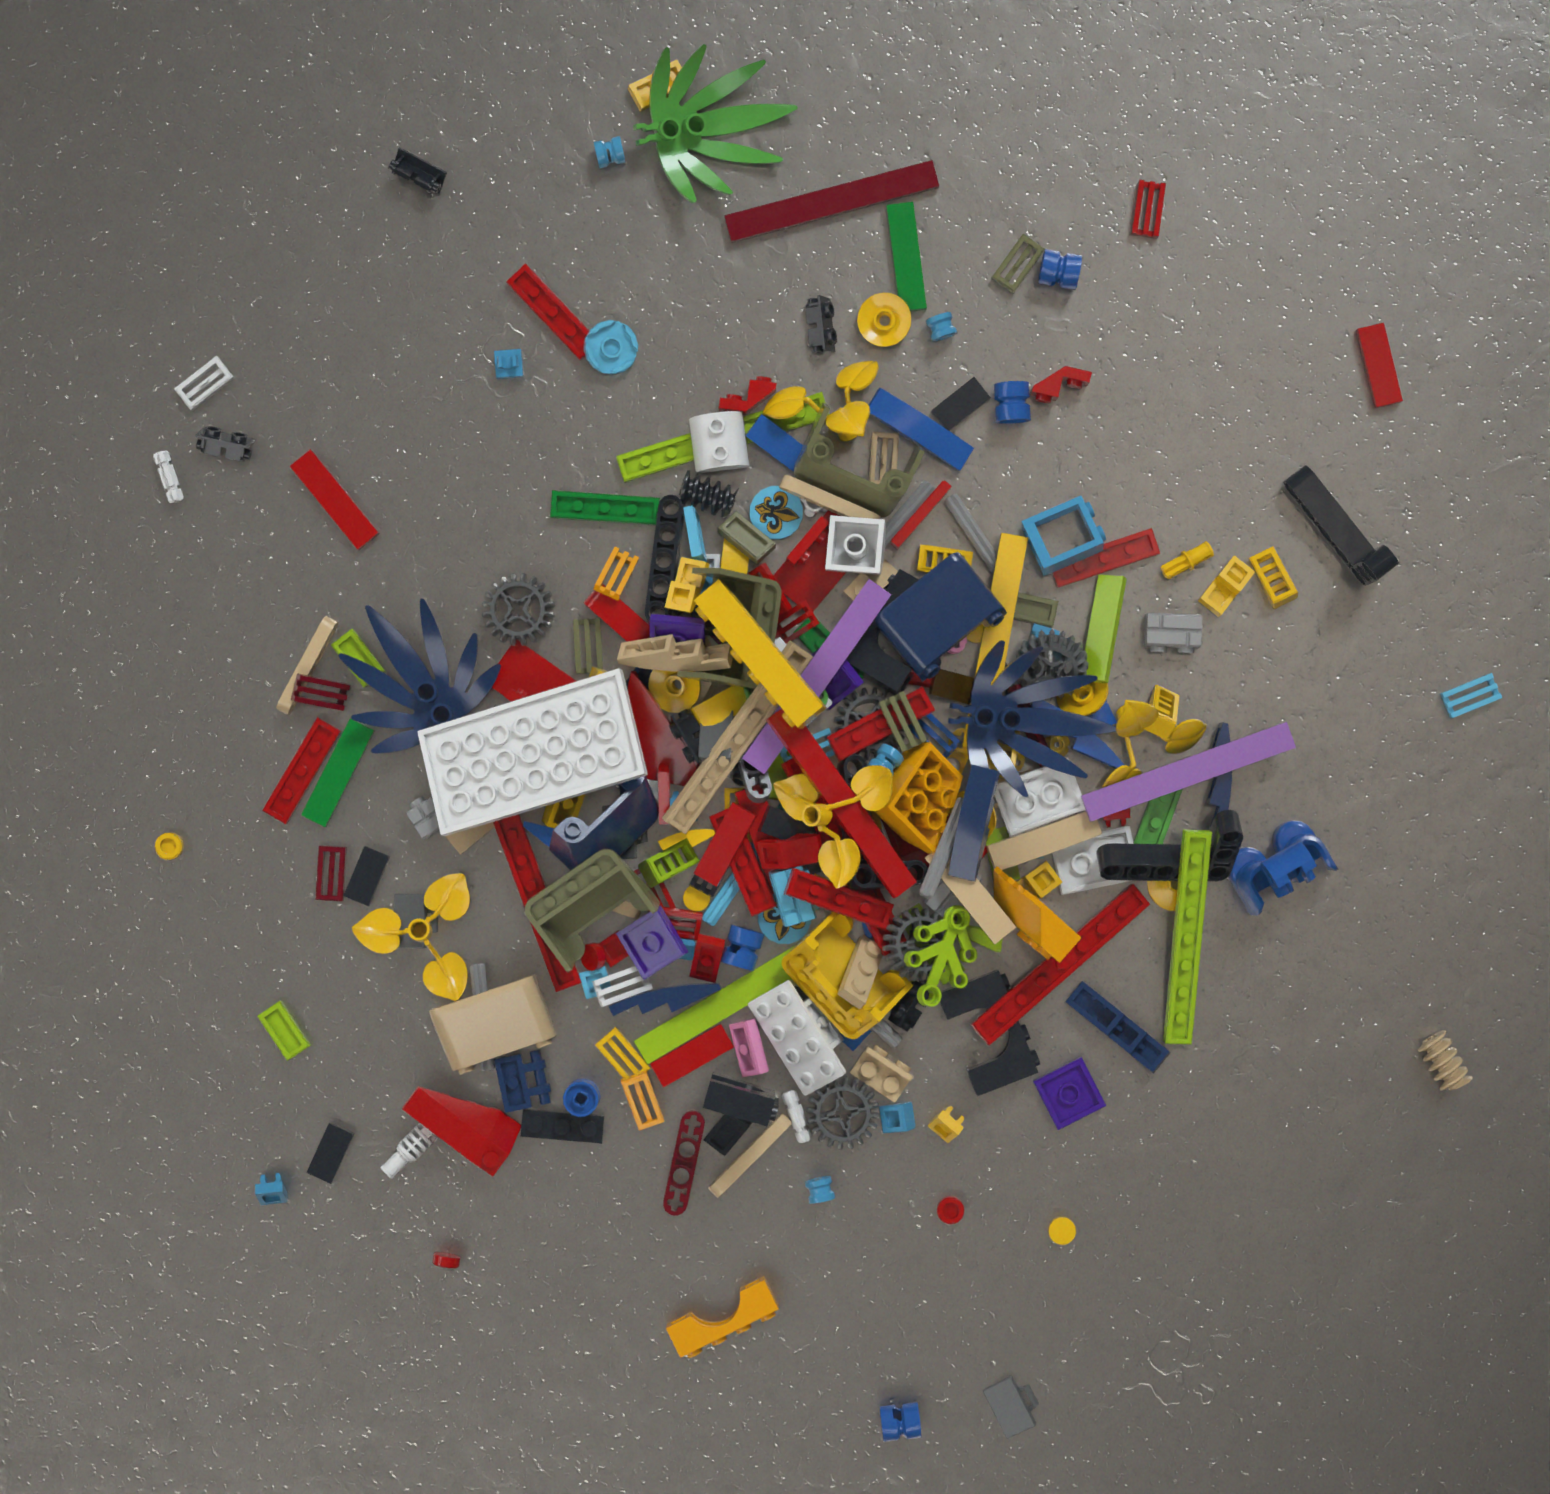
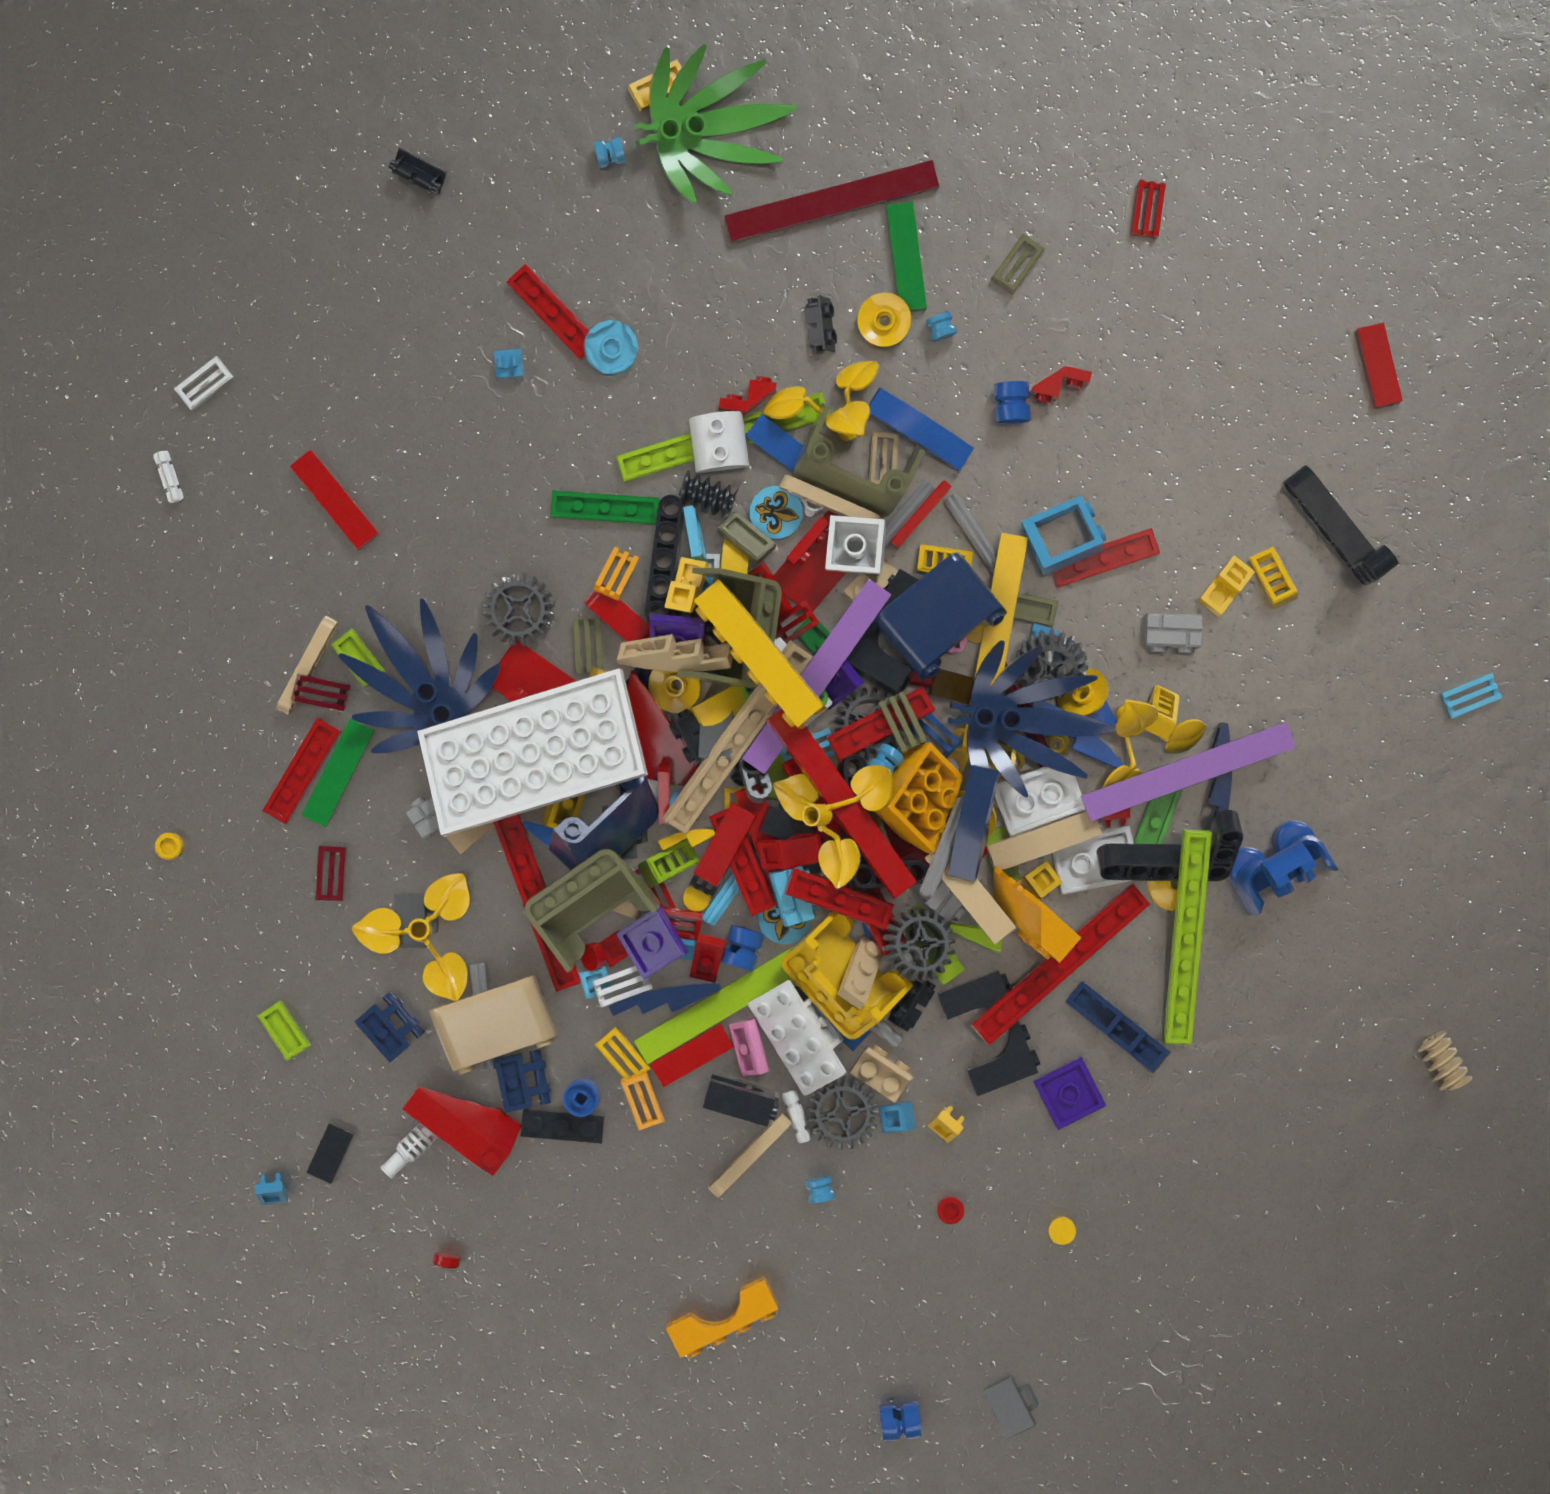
black hinge [195,426,255,462] -> none
black tile [343,846,390,906] -> none
dark red beam [663,1110,705,1216] -> none
black tile [703,1114,752,1157] -> none
lime plant [904,905,978,1007] -> none
black tile [932,377,991,431] -> none
blue wheel [1038,249,1082,290] -> none
lime tile [1085,575,1127,683] -> none
yellow axle [1161,541,1214,579] -> none
none -> dark blue plate [354,991,425,1063]

